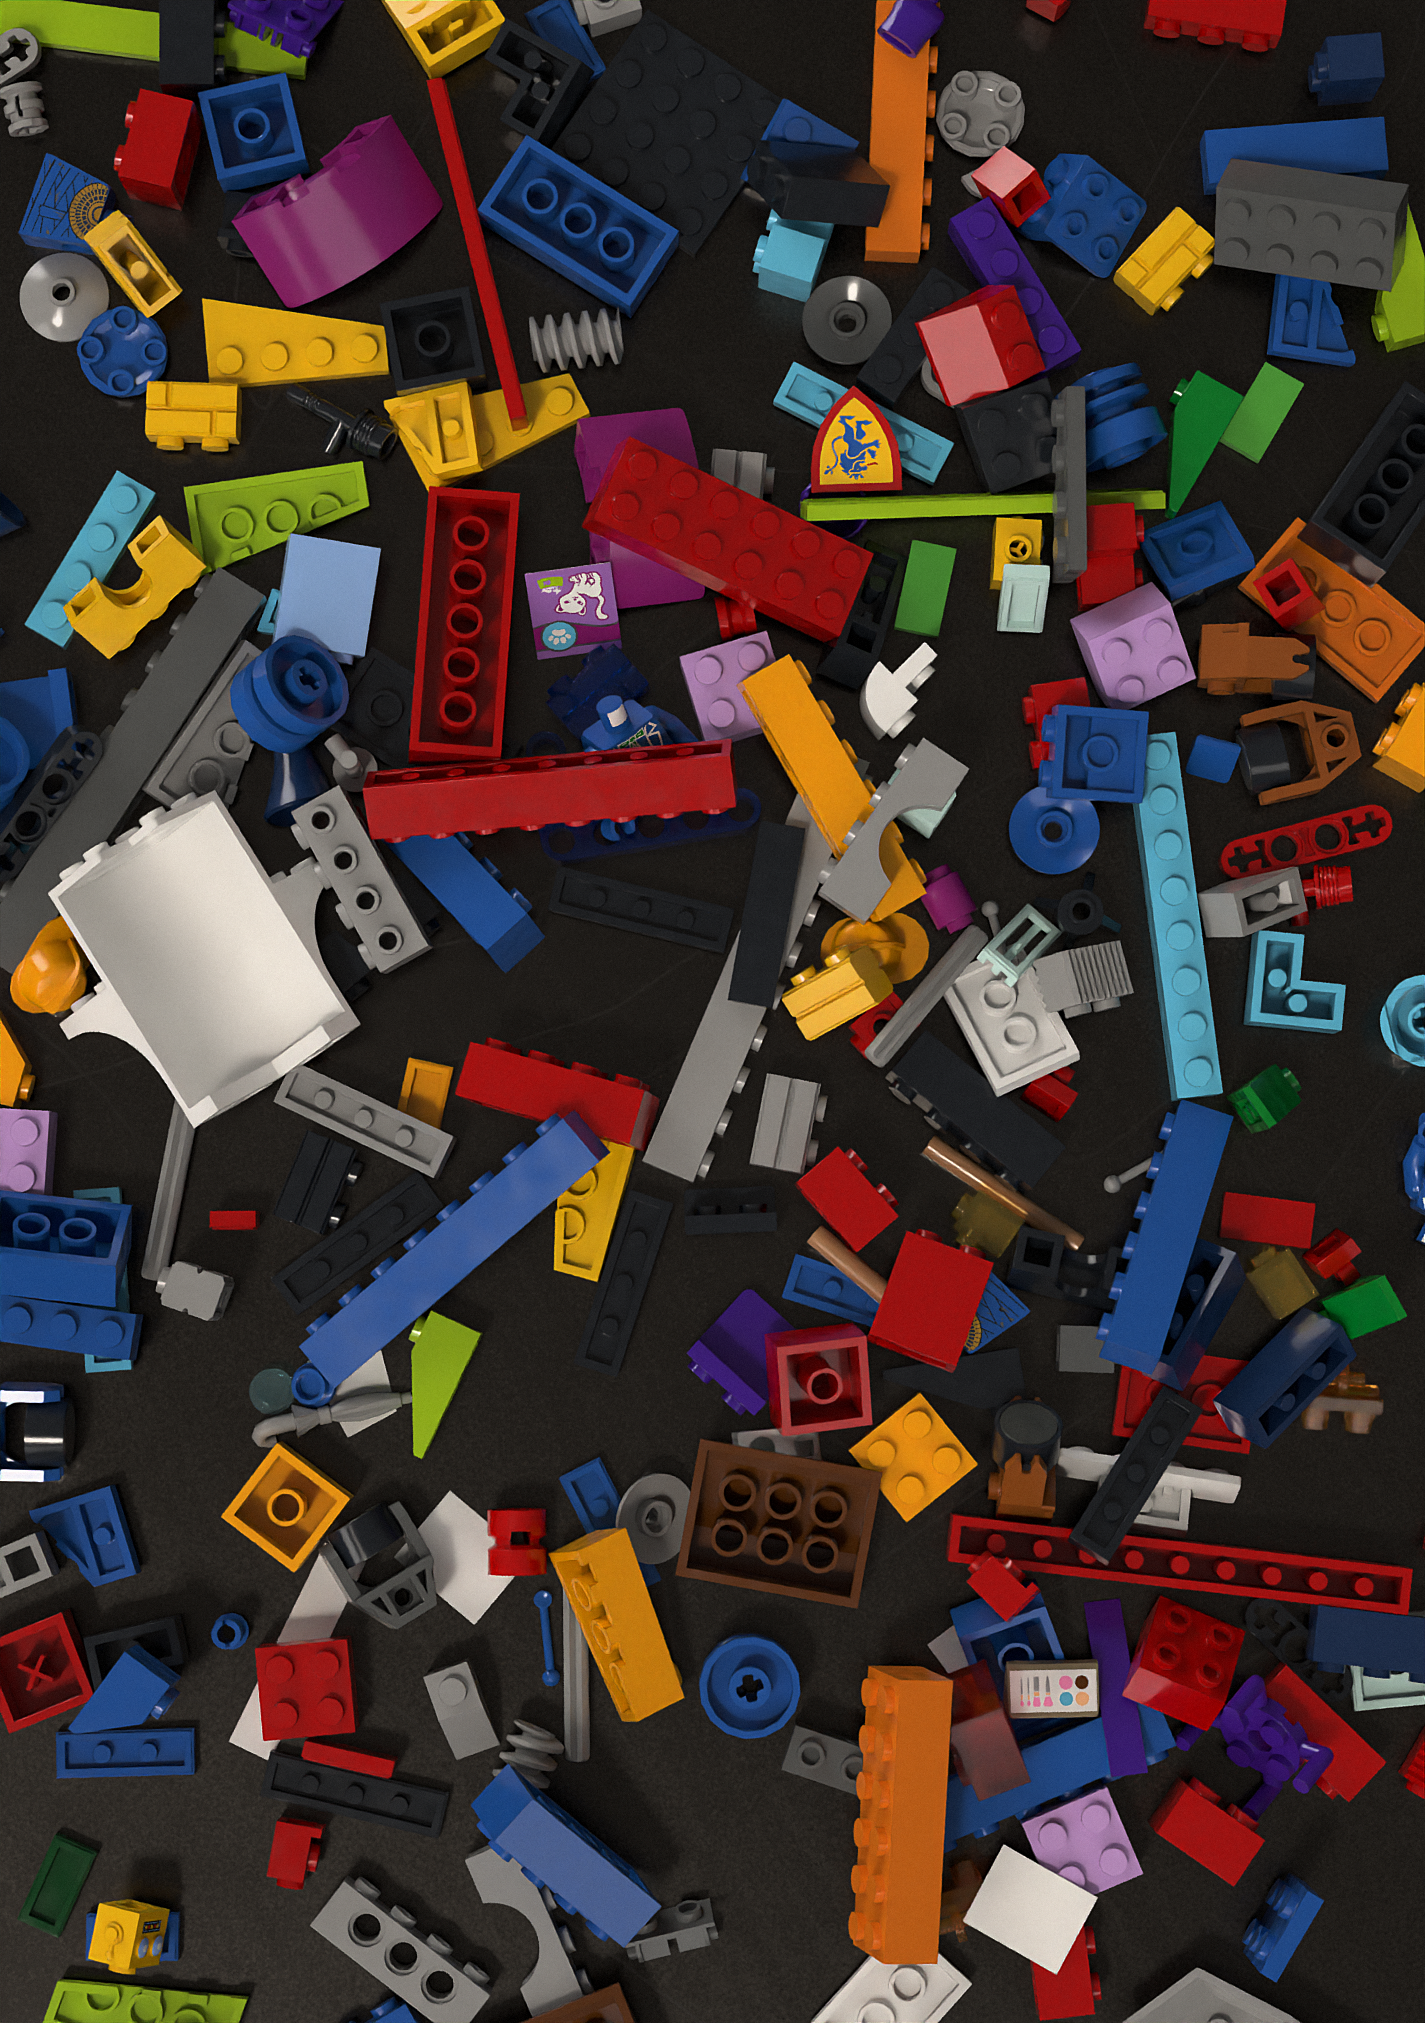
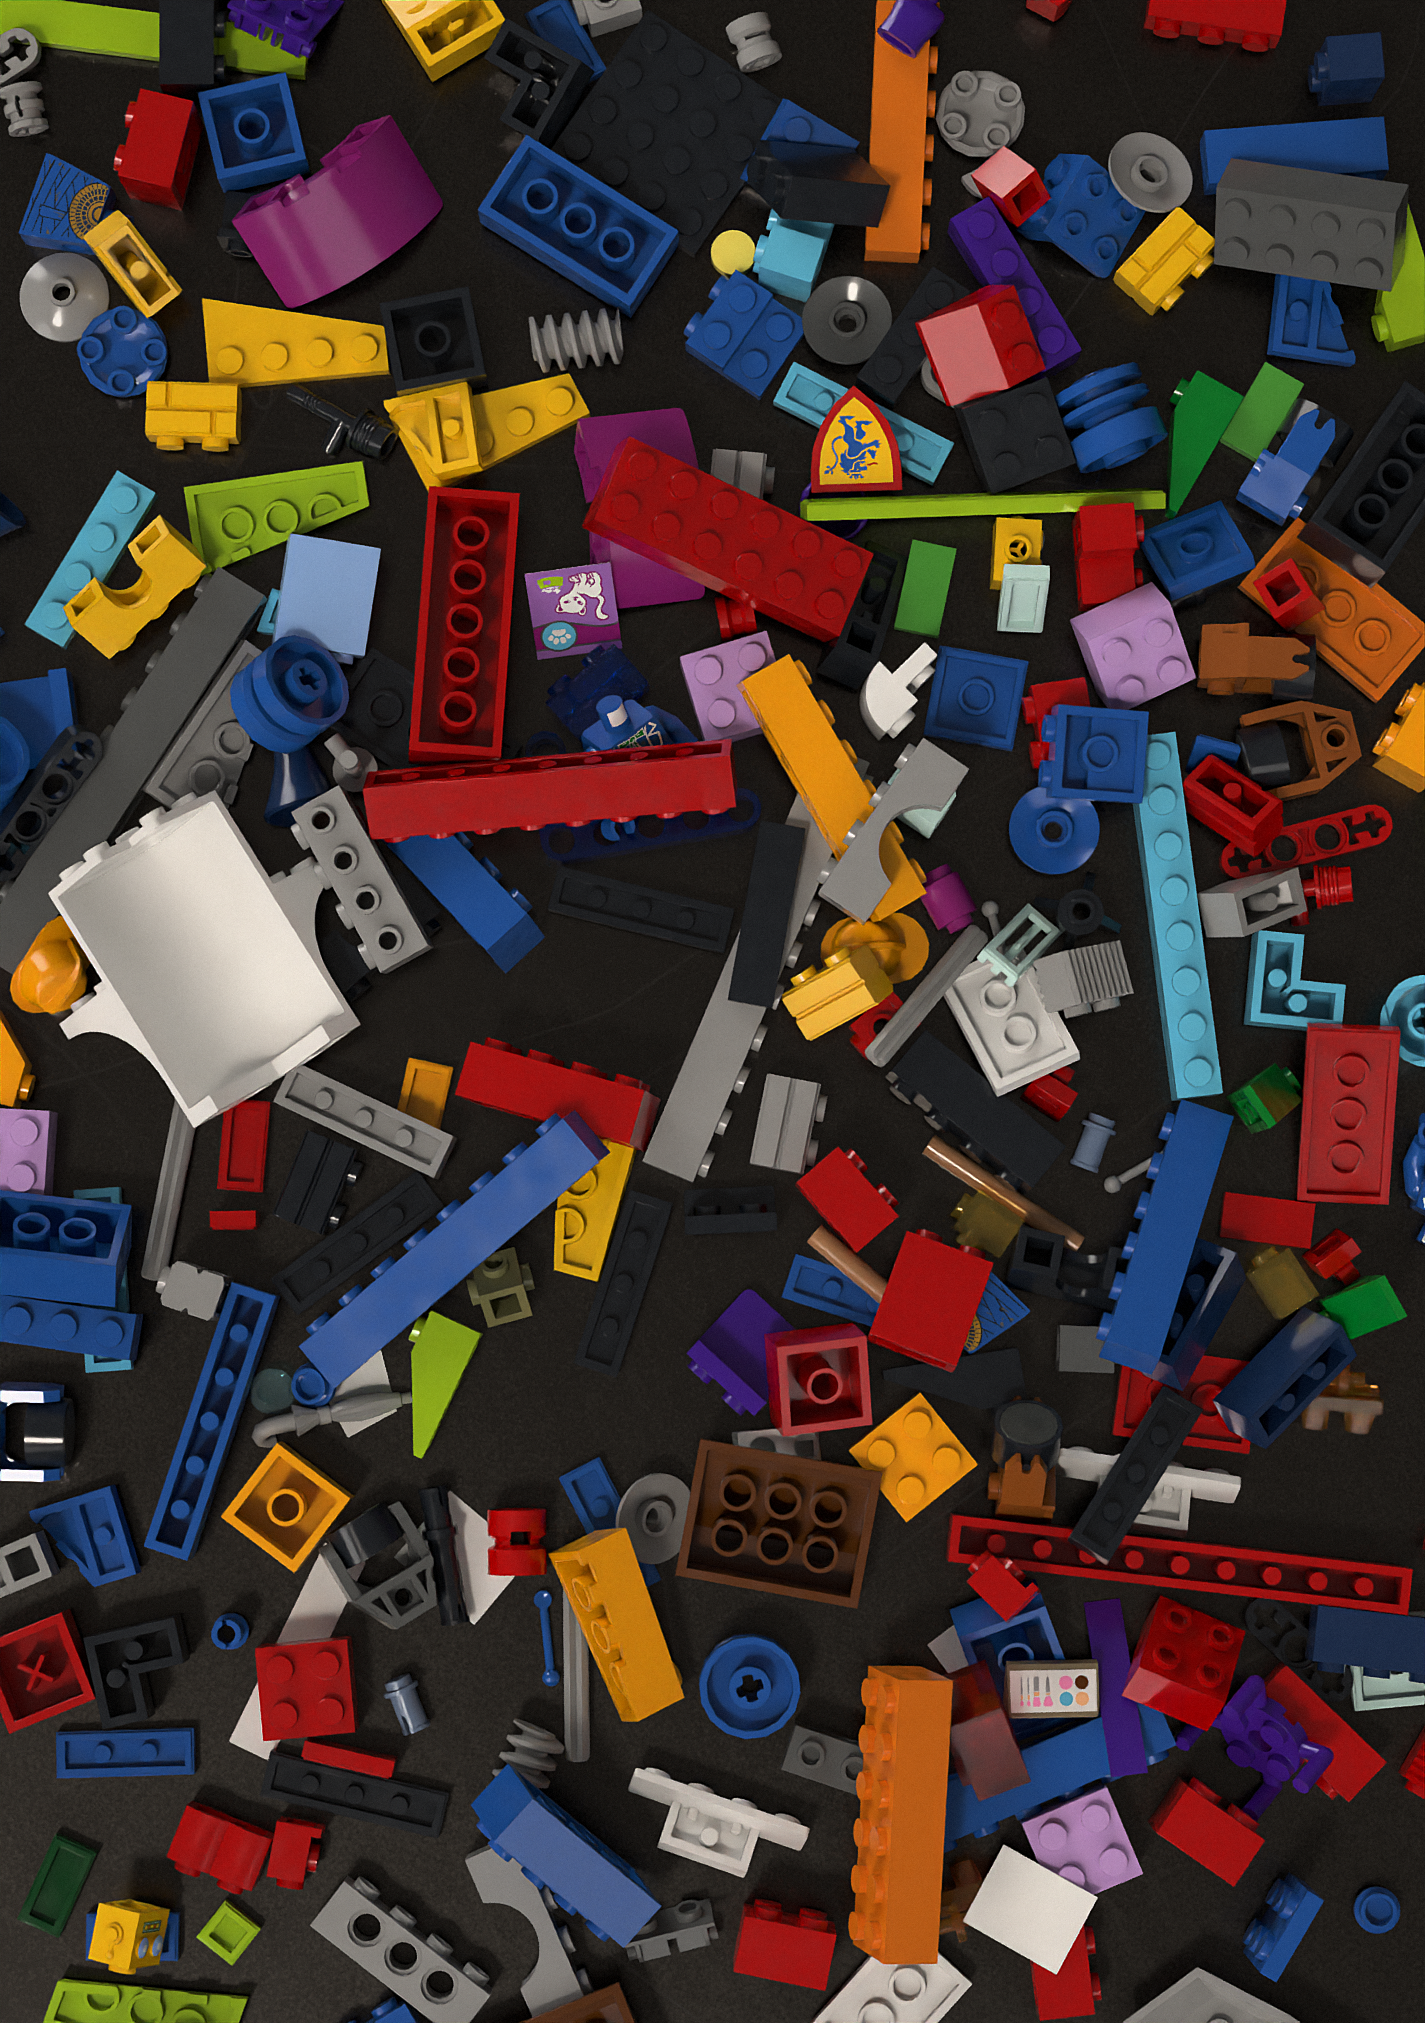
blue slope [68,1644,181,1734] -> none
light grey slope [423,1657,500,1760] -> none
red tile [426,77,530,432] -> none
dark grey wing [1051,386,1087,583] -> none
none -> blue brick [144,1282,281,1561]
none -> red brick [166,1801,274,1895]
none -> lime tile [196,1899,262,1966]
none -> red tile [217,1100,272,1193]
none -> sand blue pin [383,1673,431,1736]
none -> black pin [418,1484,470,1626]
none -> olive brick [466,1247,535,1328]
none -> white bracket [628,1768,810,1878]
none -> blue plate [683,270,804,400]
none -> light yellow tile [711,230,756,278]
none -> light grey wheel [726,12,782,73]
none -> red brick [733,1899,837,1991]
none -> blue tile [923,645,1028,751]
none -> sand blue pin [1070,1113,1117,1173]
none -> light grey dish [1108,132,1193,213]
none -> red brick [1183,754,1283,857]
none -> blue piece [1236,398,1354,527]
none -> red tile [1296,1023,1401,1205]
none -> blue plate [1353,1886,1400,1934]

